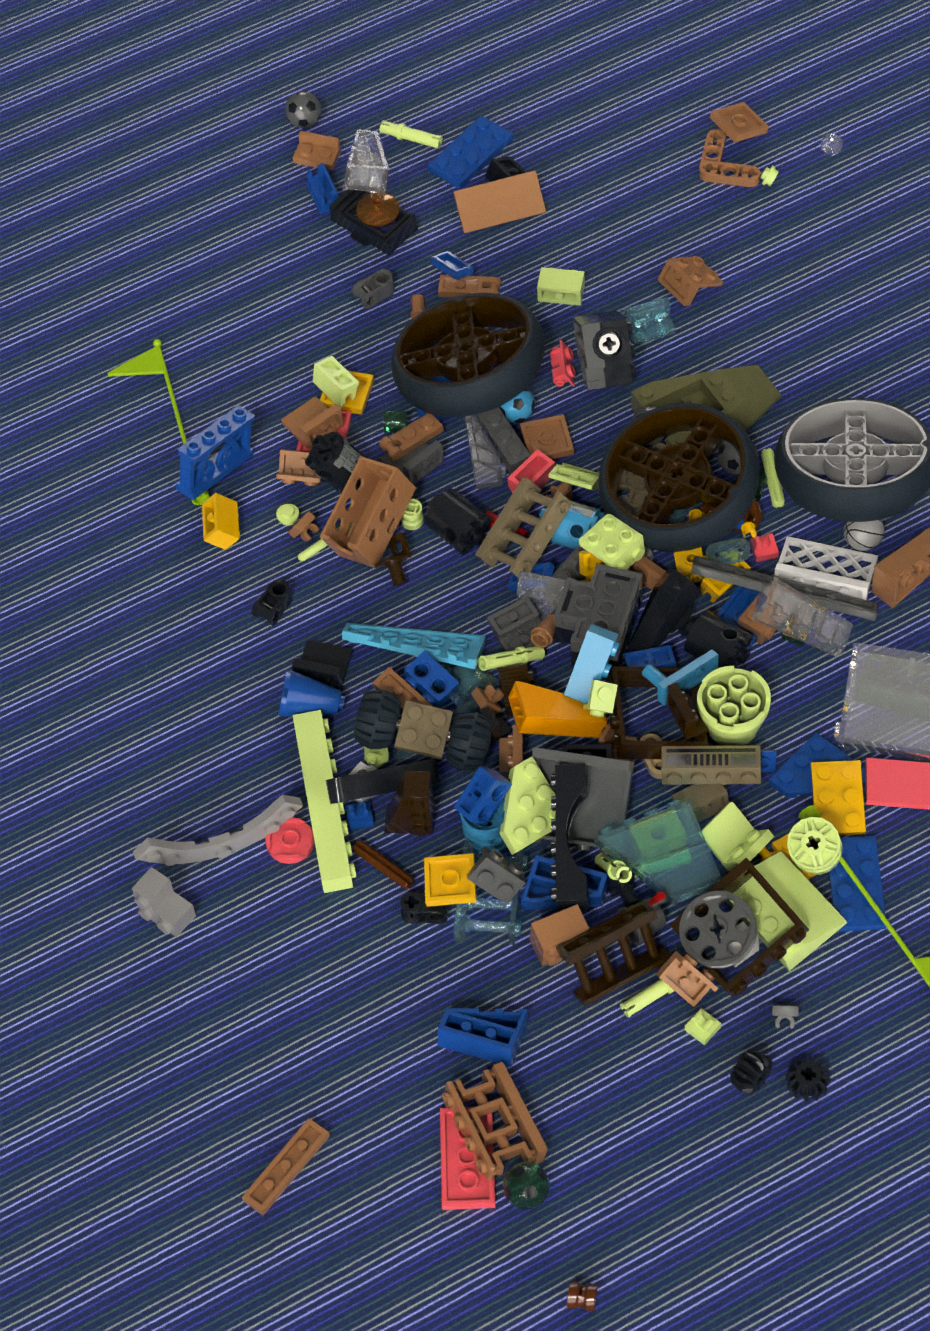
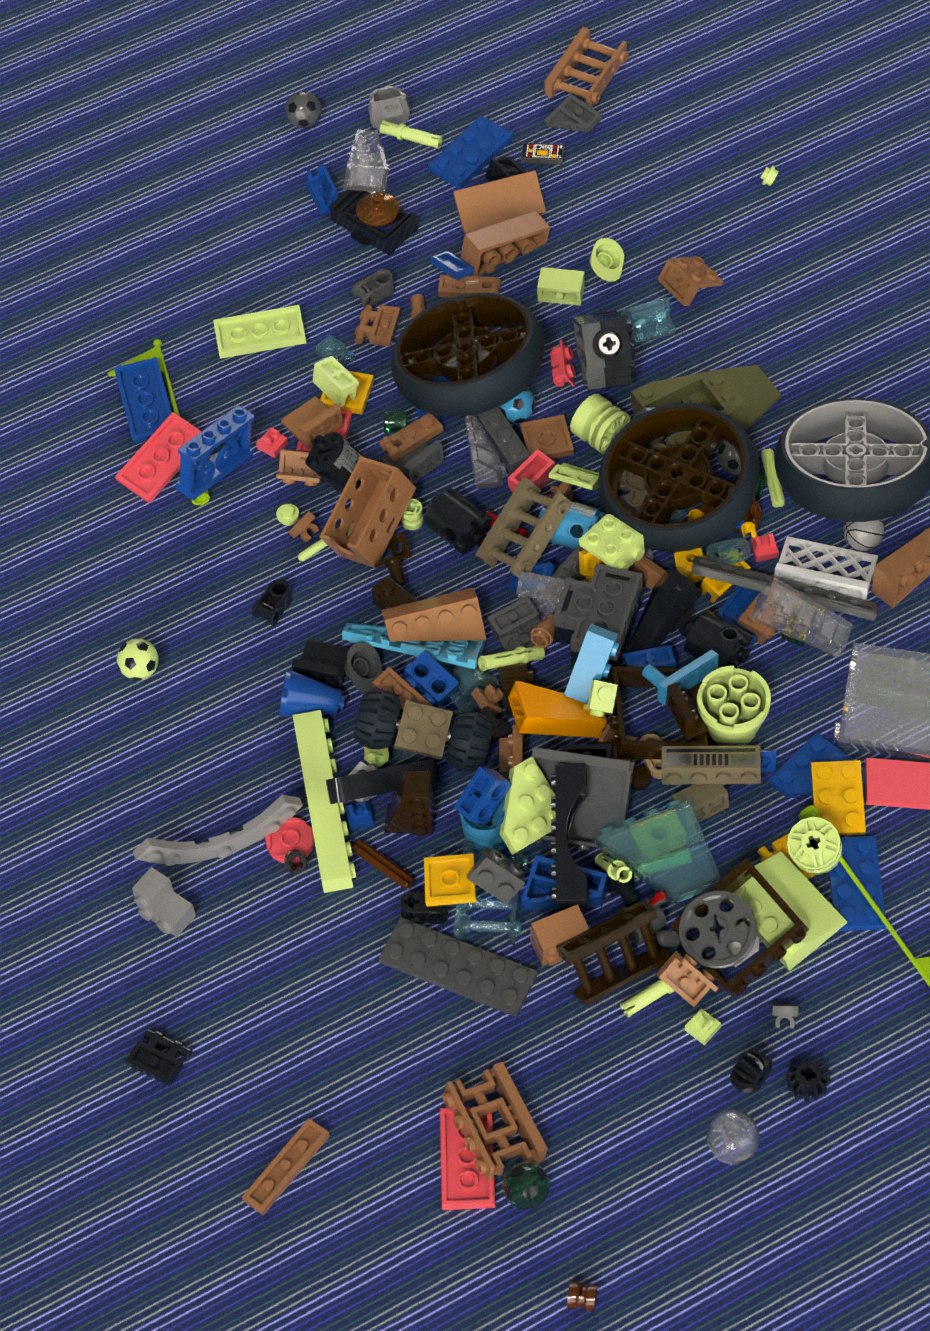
yellow brick [202,493,240,550] -> none
medium nougat bracket [293,131,341,171] -> none
blue wedge [438,1008,528,1067] -> none
medium nougat beam [699,129,761,187] -> none
yellowish green bracket [699,802,774,871] -> none
medium nougat plate [710,102,769,142] -> none
clear tile [821,134,843,155] -> none
none -> blue plate [114,357,172,444]
none -> coral tile [115,412,202,504]
none -> yellowish green piece [117,638,159,680]
none -> black plate [125,1028,193,1086]
none -> yellowish green plate [213,305,306,359]
none -> coral tile [256,427,288,458]
none -> black bush [284,849,307,874]
none -> clear light blue plate [315,334,355,369]
none -> dark grey piece [344,642,383,693]
none -> medium nougat plate [355,305,401,347]
none -> light grey piece [368,86,410,128]
none -> dark brown brick [371,576,418,610]
none -> dark grey plate [379,917,538,1018]
none -> medium nougat wedge [381,588,486,641]
none -> medium nougat wedge [460,211,550,276]
none -> tile [521,142,565,165]
none -> dark grey wing [544,94,602,133]
none -> medium nougat fence [545,27,629,107]
none -> yellowish green wheel [570,394,630,454]
none -> yellowish green piece [590,238,624,282]
none -> dark brown tile [631,766,651,791]
none -> dark grey arm [654,930,692,947]
none -> clear cylinder [706,1109,759,1164]

